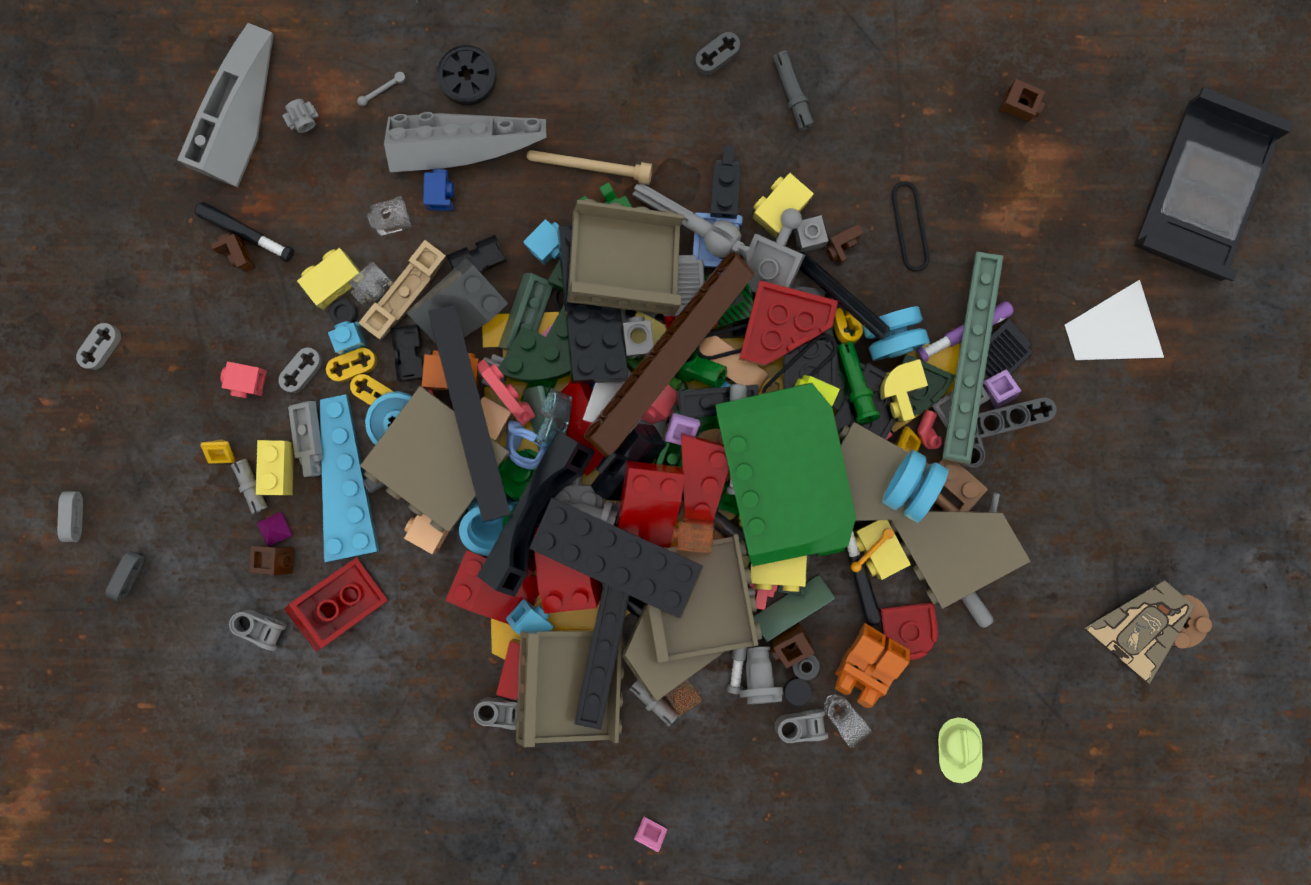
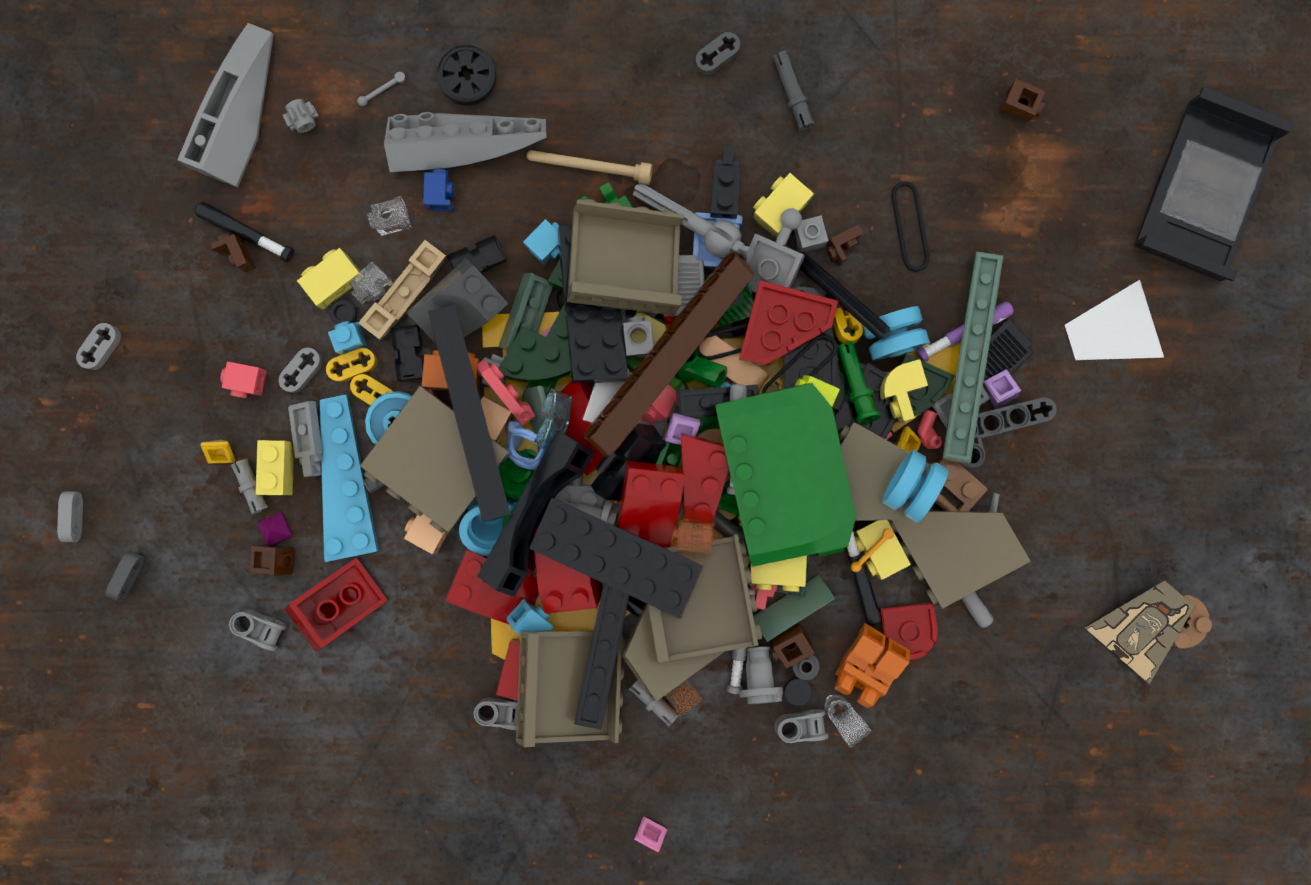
yellowish green piece [938,717,983,783] -> none

